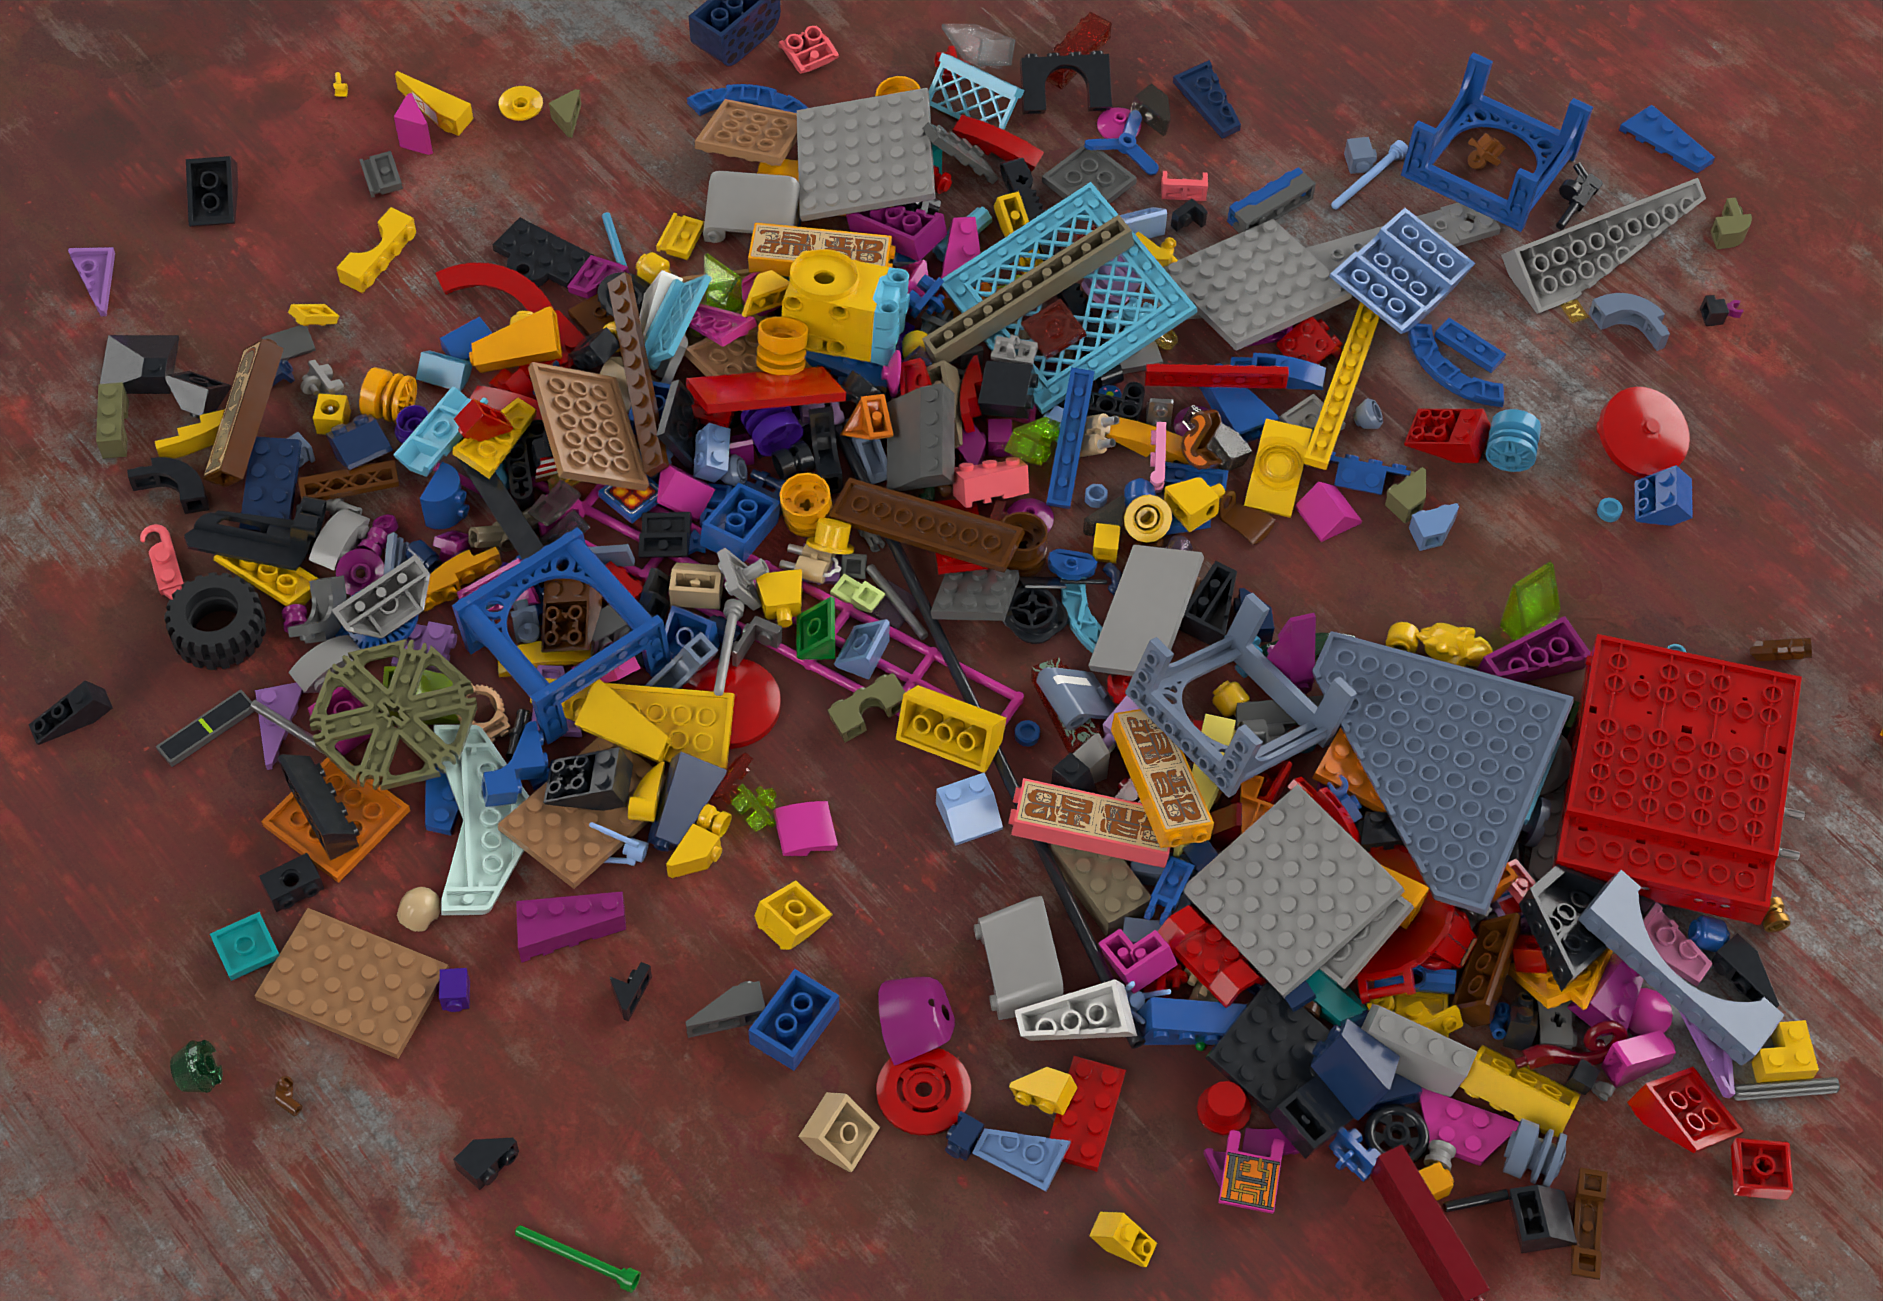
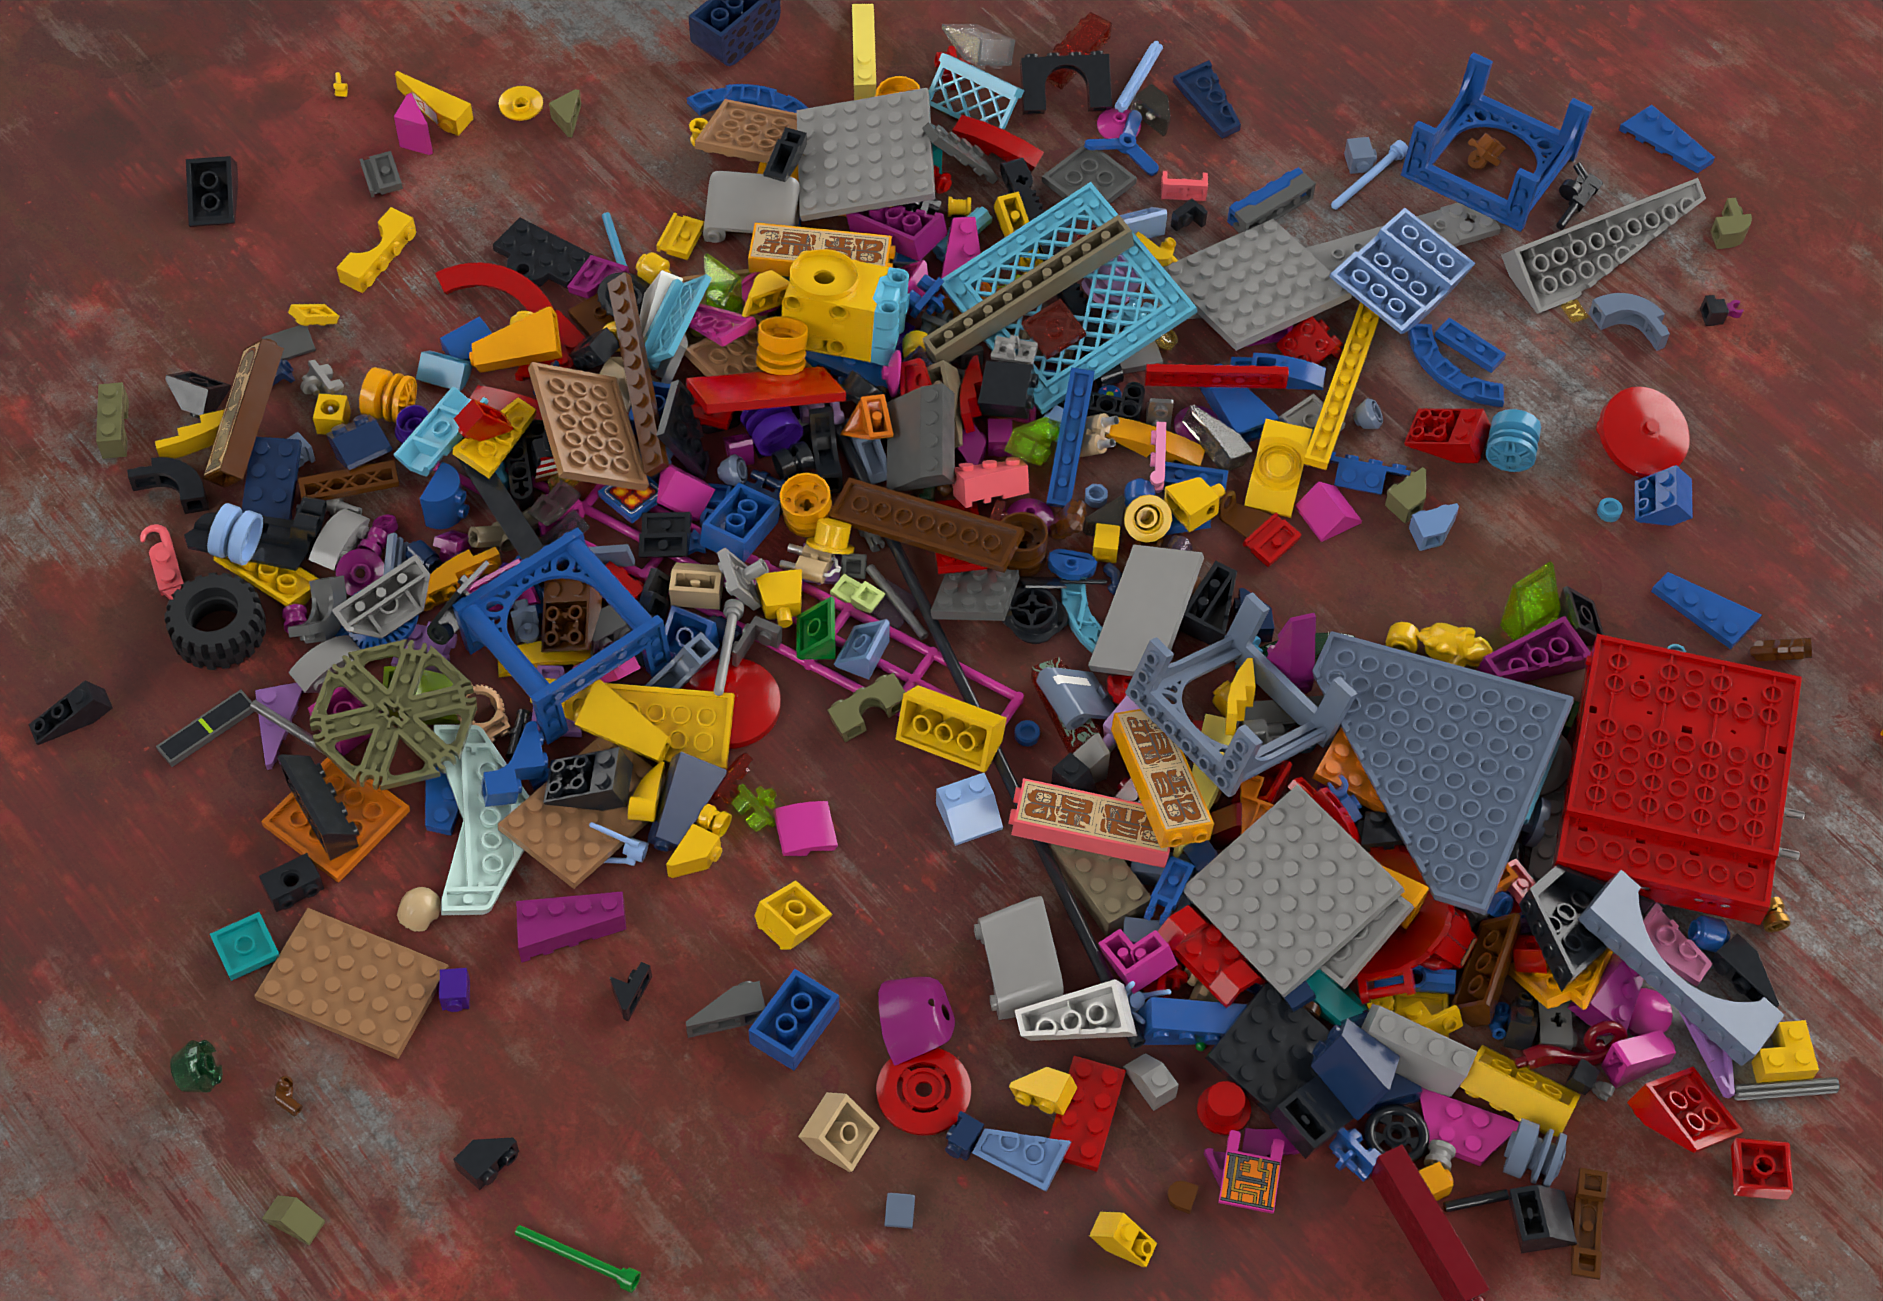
medium lavender wing [68,247,115,316] -> none
black slope [100,335,179,394] -> none
red slope [489,368,537,400] -> none
medium blue brick [693,423,731,483] -> none
coral slope [778,26,839,74] -> none
reddish brown animal [1181,409,1223,470] -> none
none -> light blue wheel [207,503,263,565]
none -> olive slope [262,1195,325,1246]
none -> black door [427,560,490,645]
none -> yellow bush [689,118,708,146]
none -> black slope [763,127,807,182]
none -> light yellow slope [852,4,876,100]
none -> sand blue slope [885,1193,915,1229]
none -> yellow bush [948,196,971,217]
none -> reddish brown rock [1048,499,1087,539]
none -> light blue axle [1115,41,1163,113]
none -> light grey slope [1123,1053,1179,1111]
none -> reddish brown tile [1167,1181,1199,1214]
none -> yellow slope [1225,658,1256,736]
none -> red plate [1243,512,1302,568]
none -> blue tile [1487,891,1513,918]
none -> black slope [1556,586,1604,646]
none -> blue wing [1651,572,1762,650]

